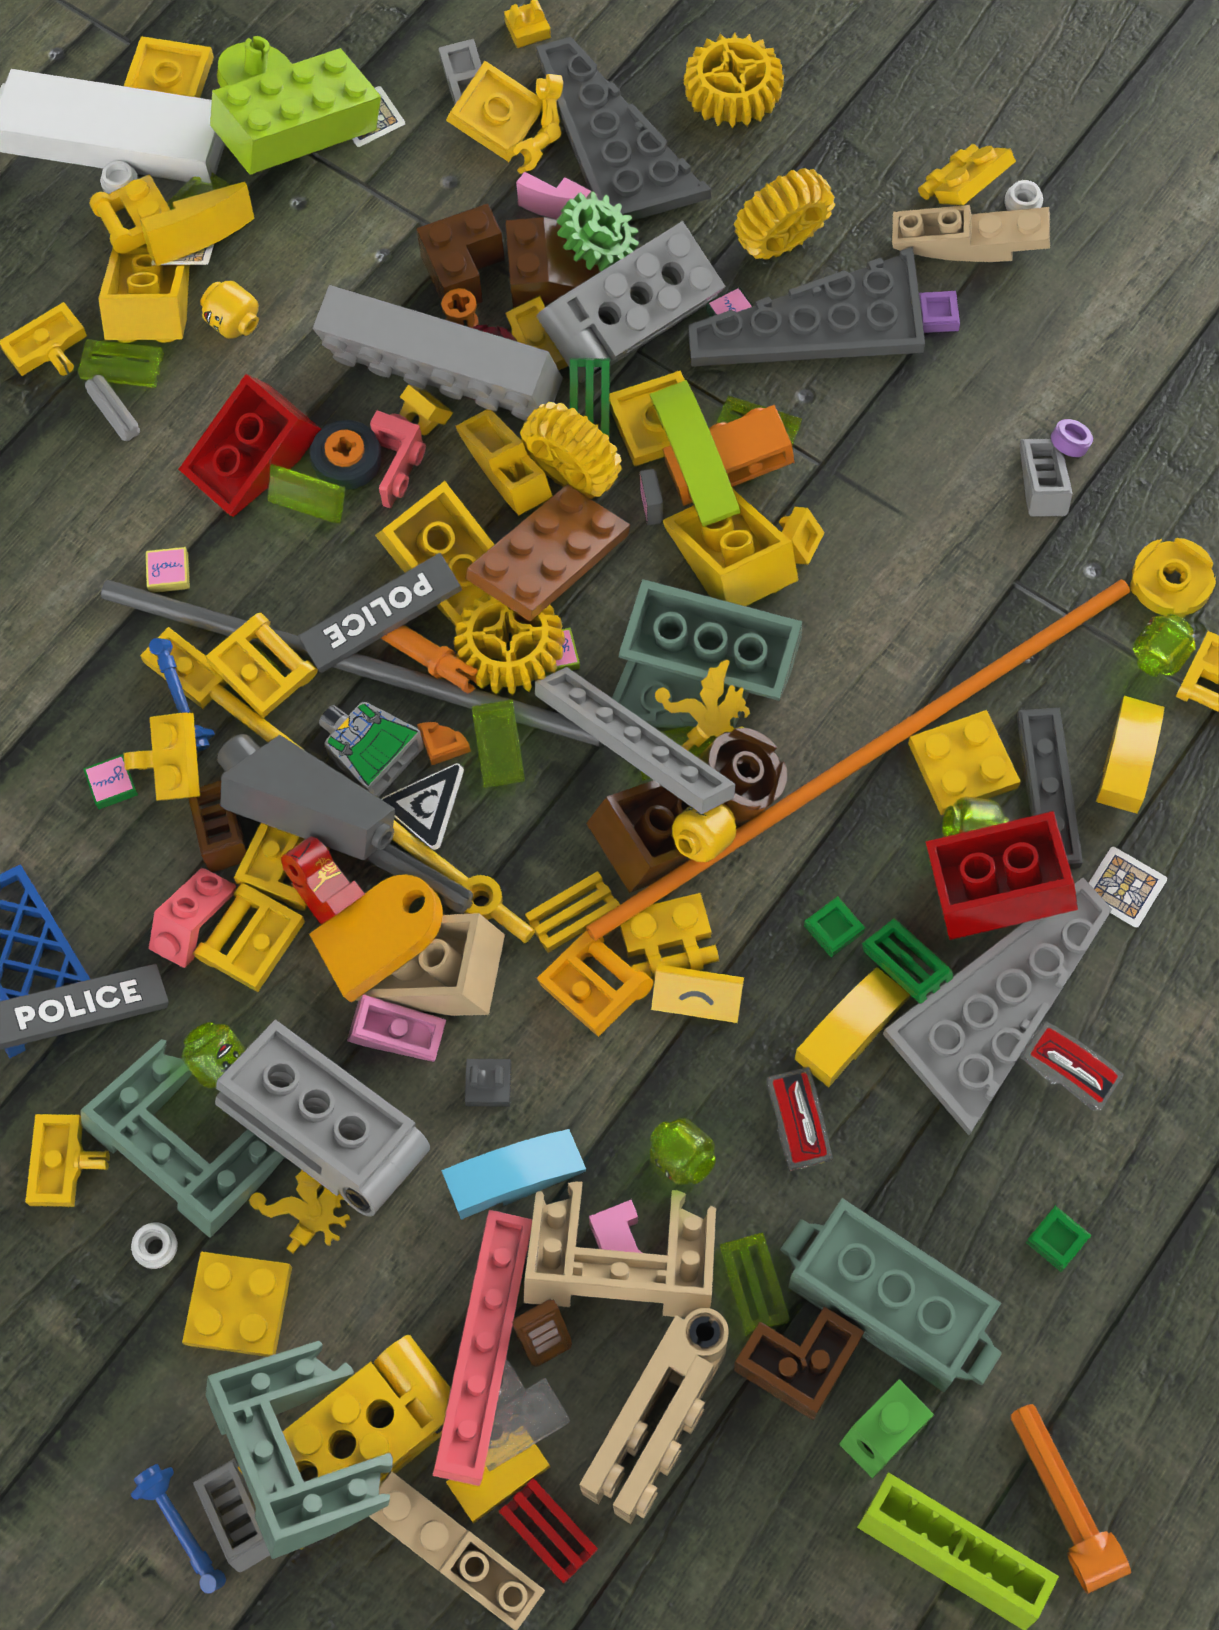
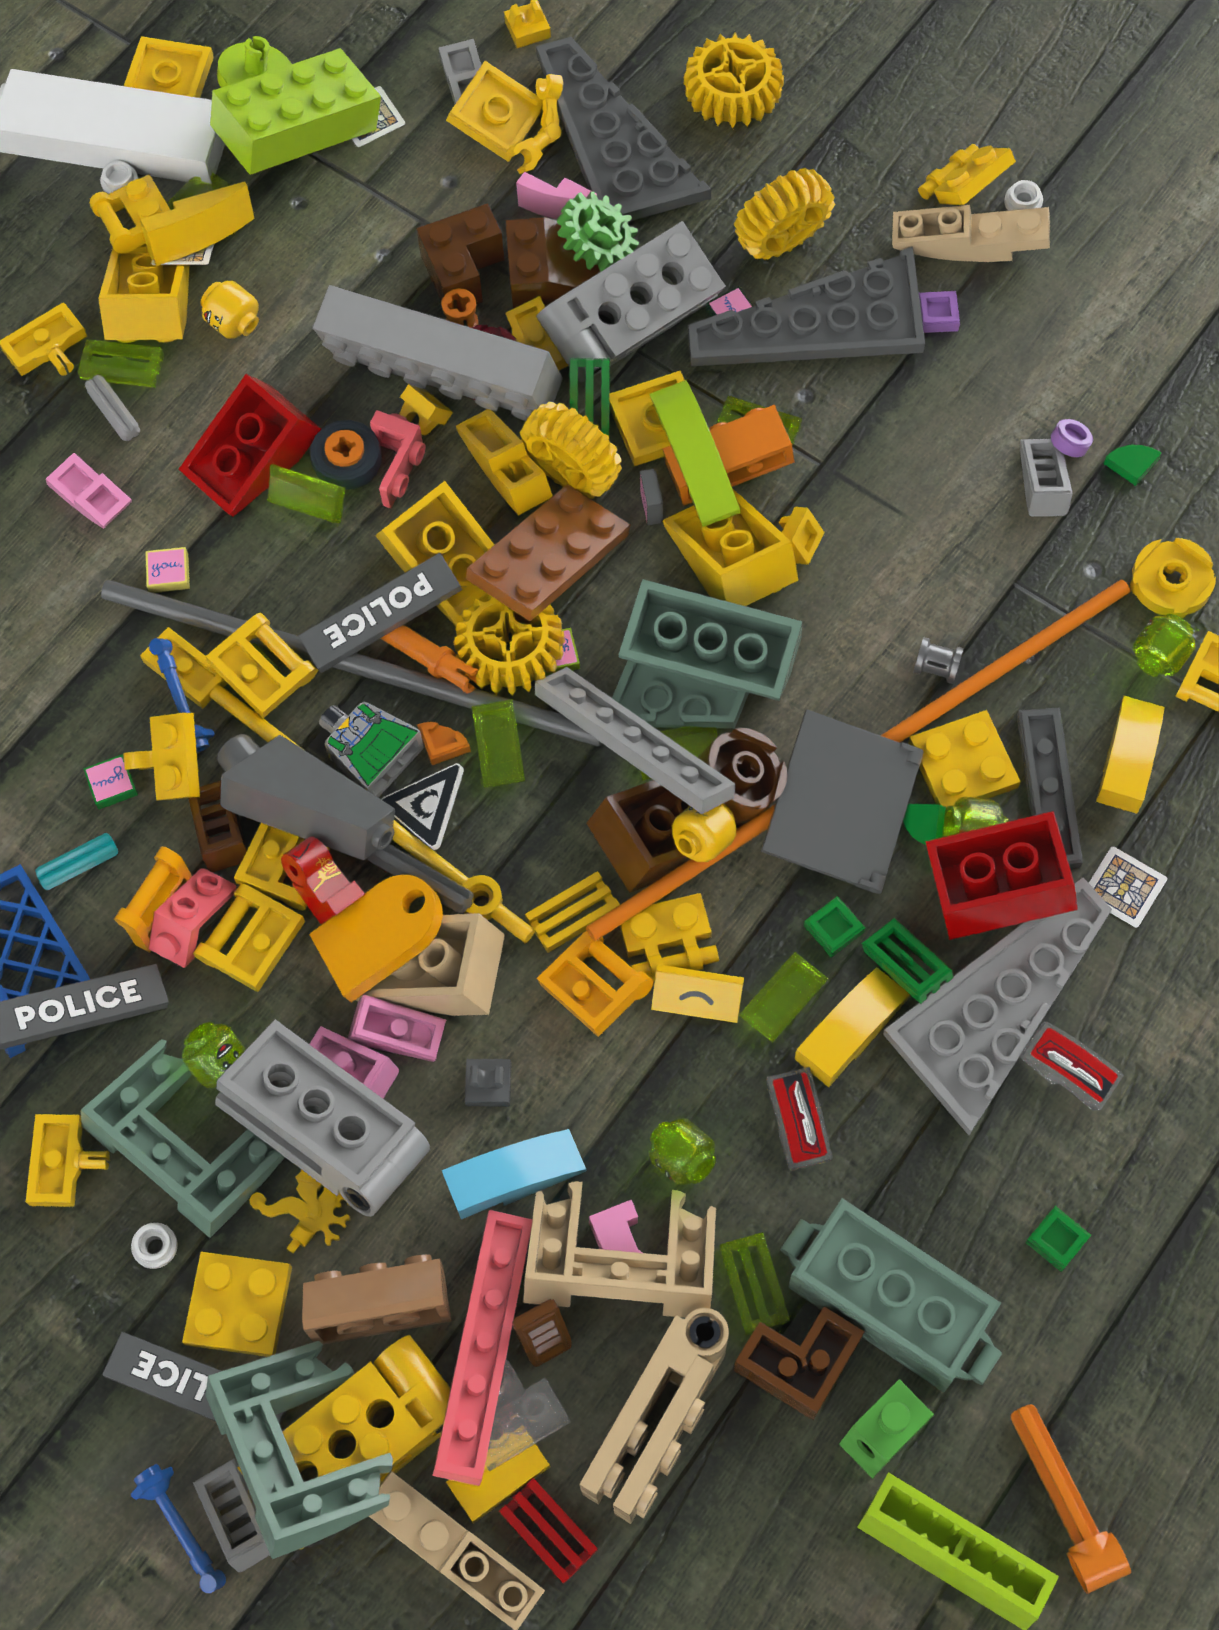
yellow piece [655,659,750,751] -> none
none -> teal axle [35,833,118,890]
none -> bright pink slope [46,453,132,529]
none -> dark grey tile [102,1332,287,1426]
none -> light orange plate [114,846,192,953]
none -> medium nougat slope [302,1254,452,1345]
none -> bright pink slope [309,1026,399,1098]
none -> clear neon green tile [739,952,828,1043]
none -> dark grey piece [761,709,924,894]
none -> green tile [903,803,946,845]
none -> flat silver bush [913,637,963,684]
none -> green tile [1104,445,1162,486]

